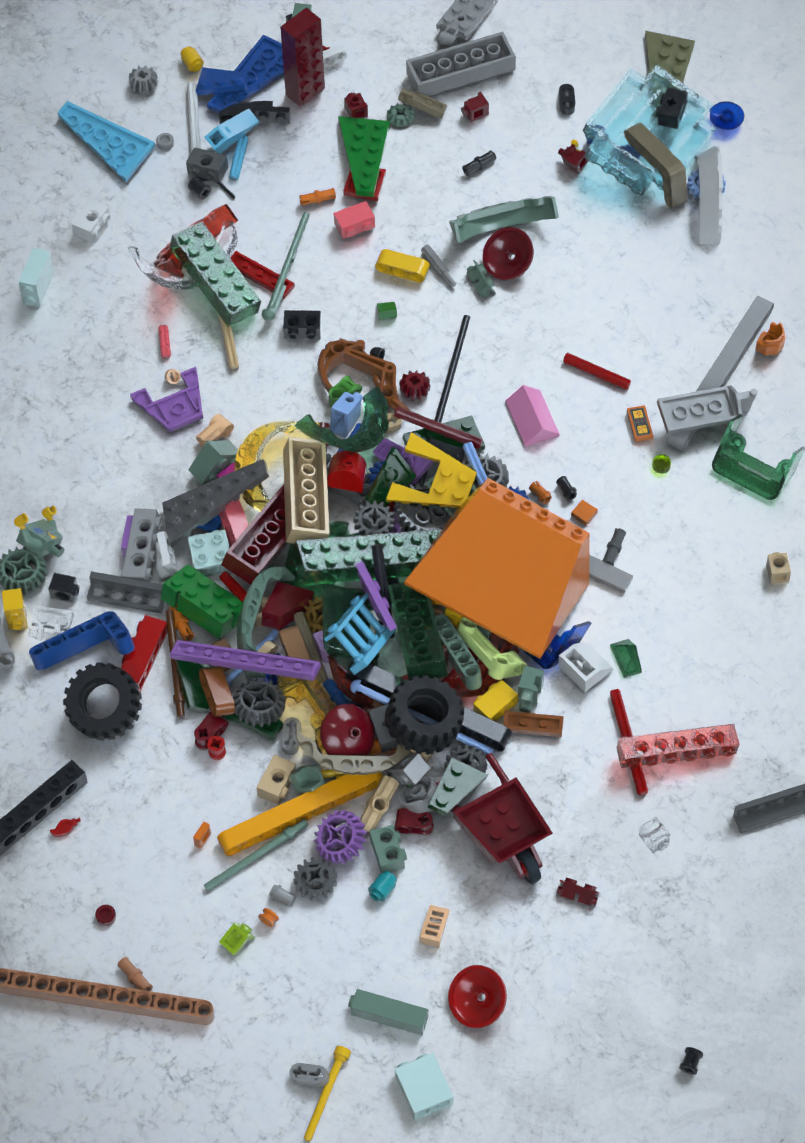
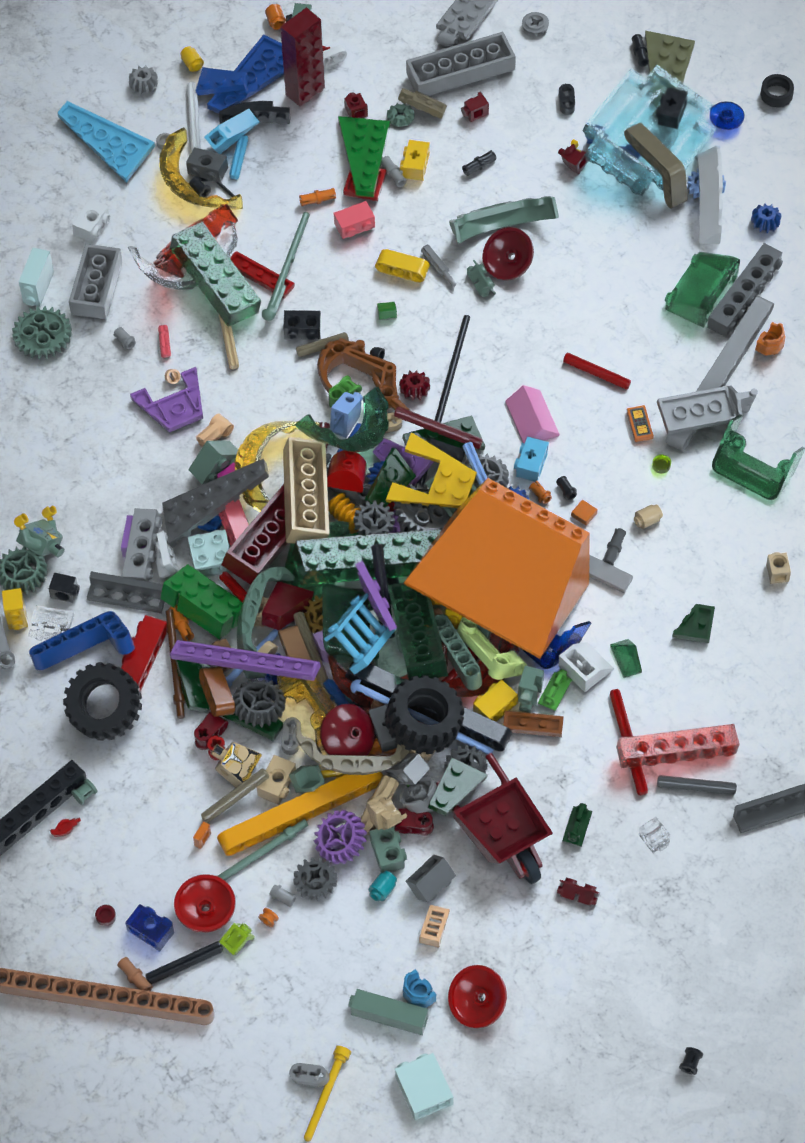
none -> sand green gear [12,306,72,359]
none -> light grey brick [69,244,122,319]
none -> sand green bush [71,779,98,805]
none -> light grey pin [113,327,136,349]
none -> clear blue brick [125,904,174,952]
none -> black axle [145,941,223,985]
none -> clear yellow windscreen [159,127,243,210]
none -> red dish [174,874,236,933]
none -> dark tan axle [201,768,269,823]
none -> tan torso [211,742,262,788]
none -> orange brick [265,4,286,30]
none -> dark tan axle [296,332,349,357]
none -> light orange piece [328,493,359,534]
none -> tan hair [367,794,407,830]
none -> light grey pin [381,156,407,187]
none -> yellow brick [400,140,430,181]
none -> dark azure hair [403,969,436,1008]
none -> dark grey brick [405,855,456,902]
none -> medium azure brick [514,437,549,482]
none -> light grey gear [522,12,549,35]
none -> bright green hinge [538,669,572,711]
none -> dark green hinge [562,803,593,847]
none -> black pin [631,34,649,67]
none -> tan brick [633,504,663,529]
none -> dark grey axle [657,775,737,794]
none -> clear green windscreen [664,252,740,328]
none -> dark green wing [672,603,715,644]
none -> dark grey brick [707,243,783,337]
none -> blue gear [751,203,782,233]
none -> black tyre [760,74,794,108]

